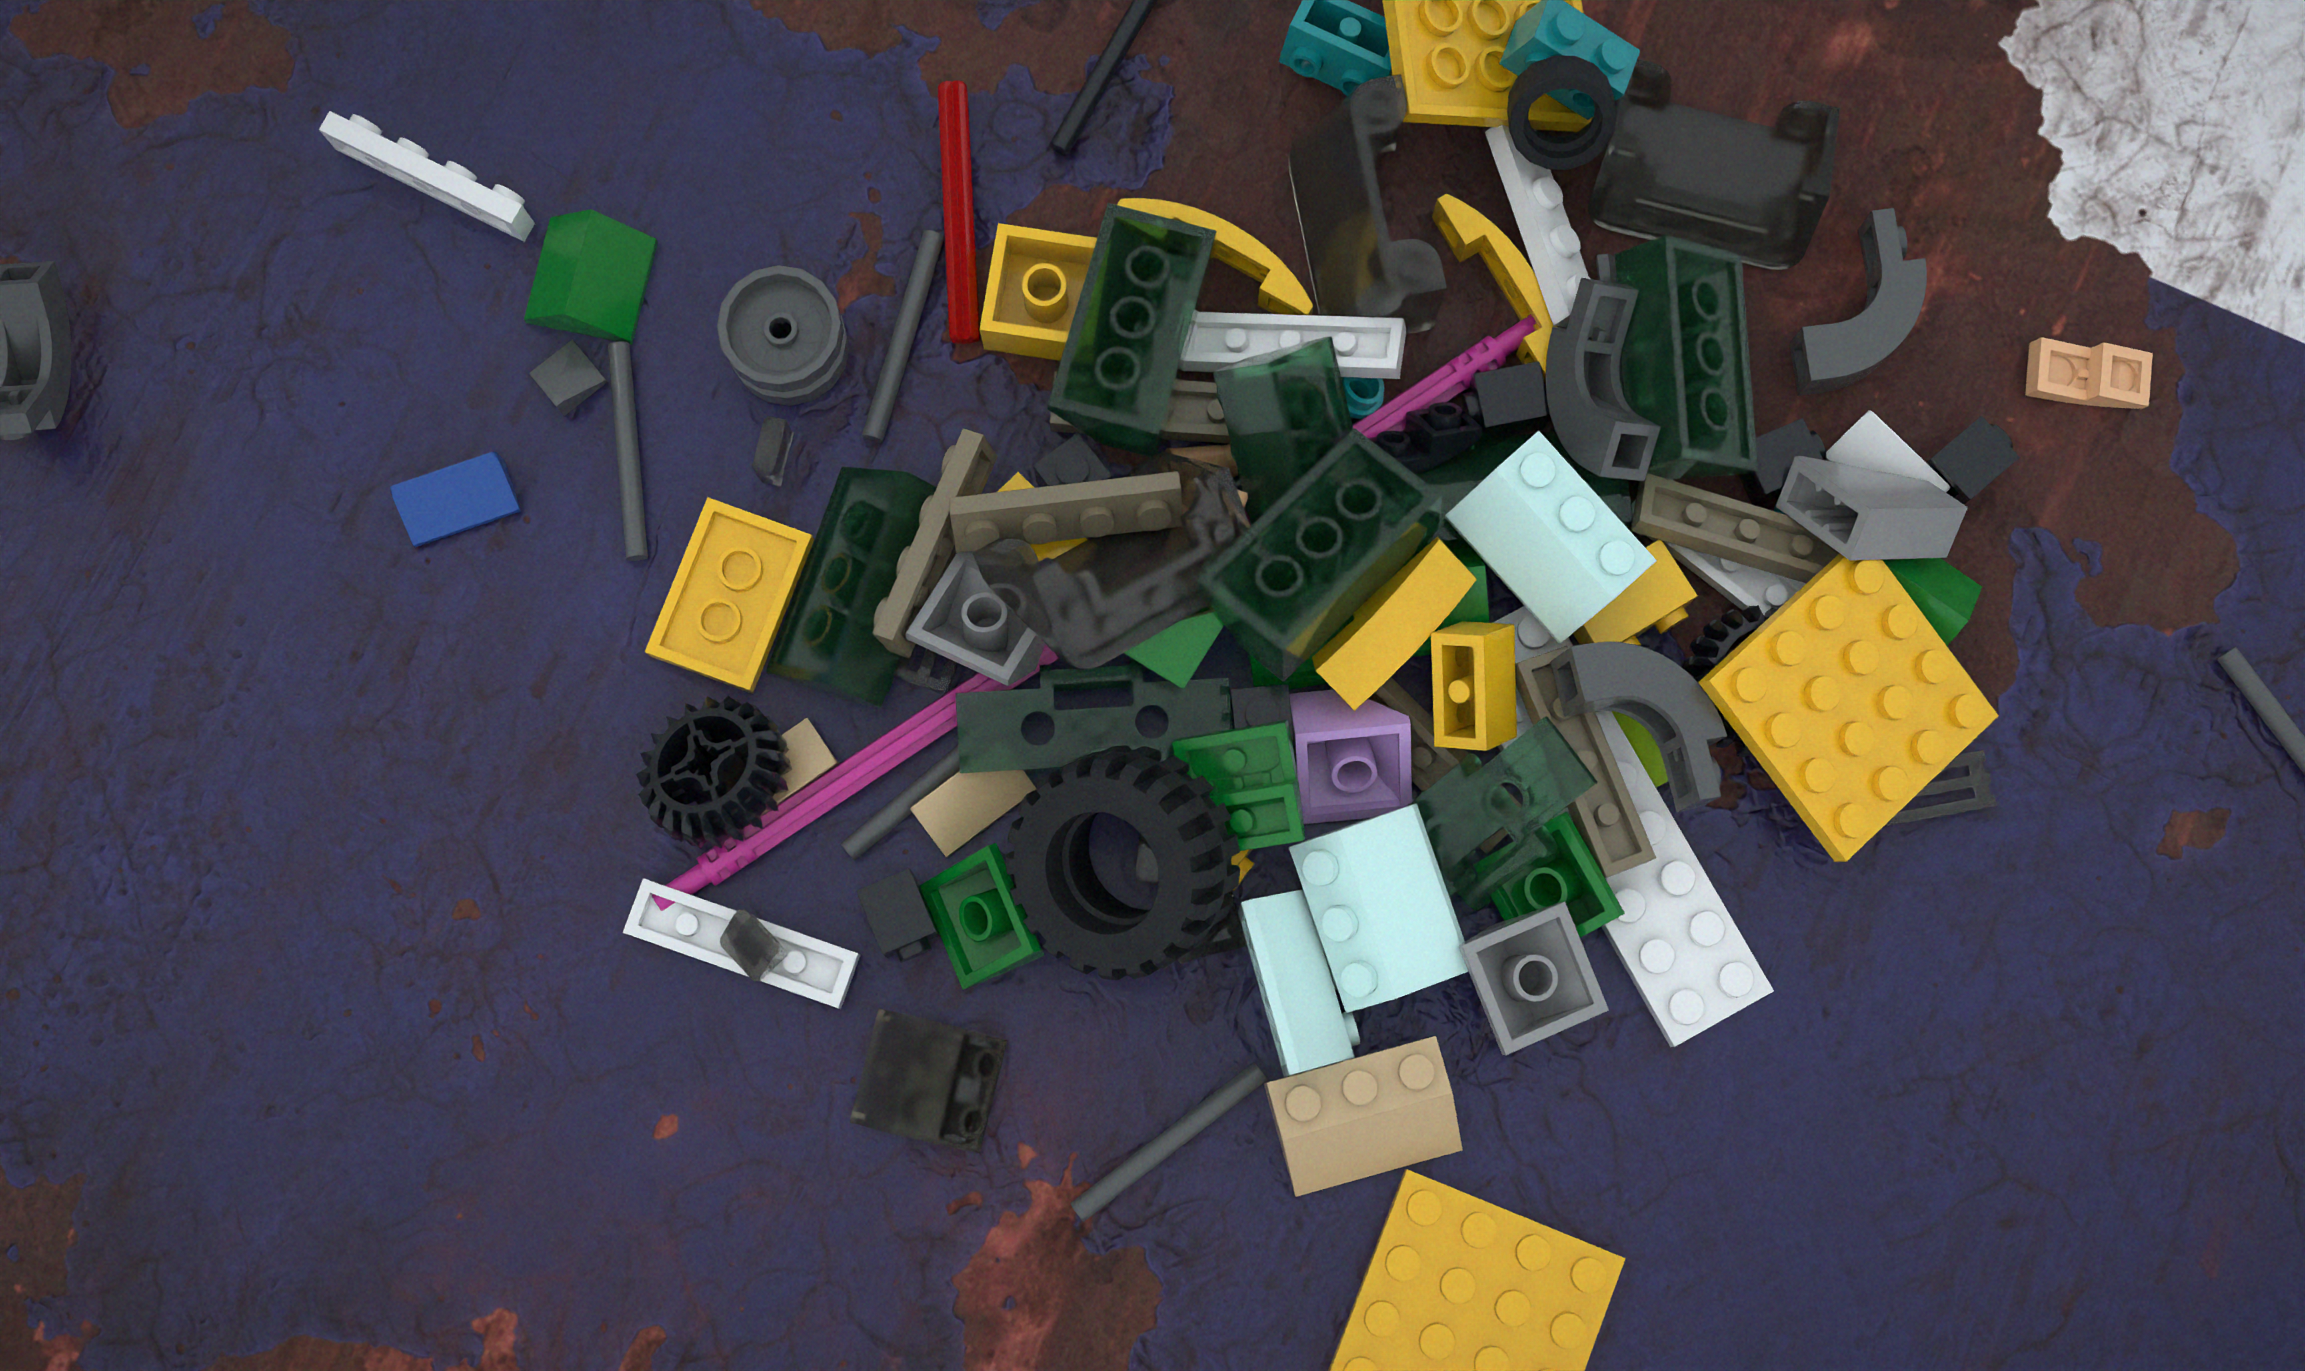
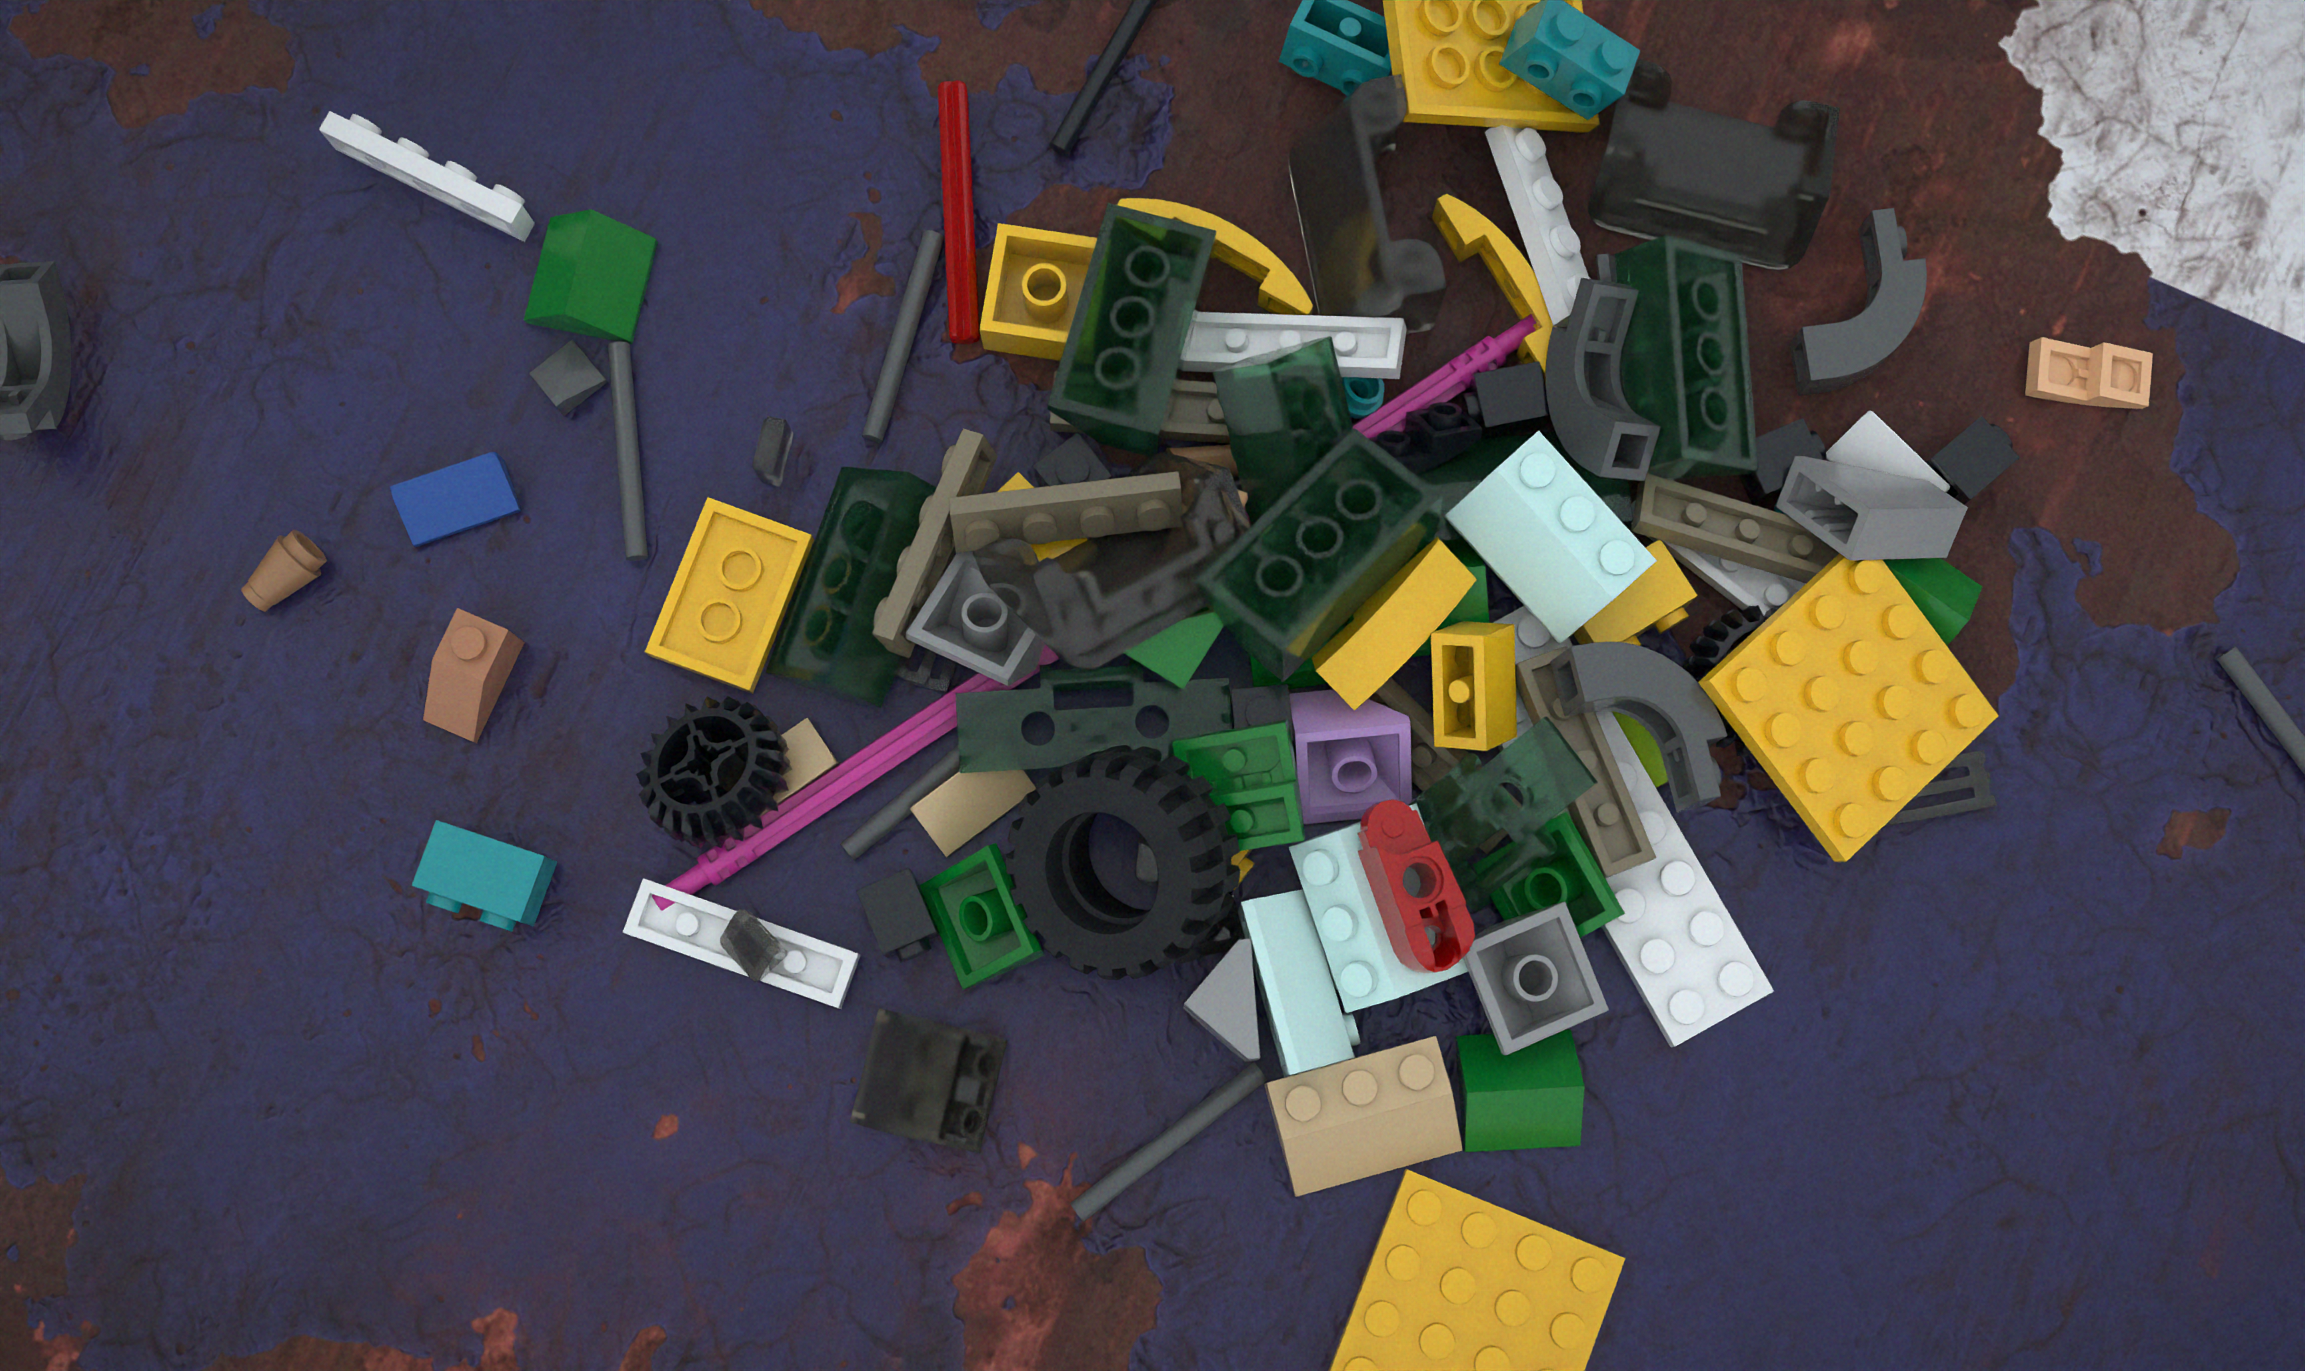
dark grey wheel [717,265,850,406] -> none
black tyre [1507,56,1617,170] -> none
none -> medium nougat cone [241,530,327,612]
none -> teal brick [411,820,557,932]
none -> nougat slope [423,608,525,744]
none -> light grey slope [1183,939,1260,1062]
none -> red piece [1357,799,1475,973]
none -> green slope [1455,1029,1585,1152]

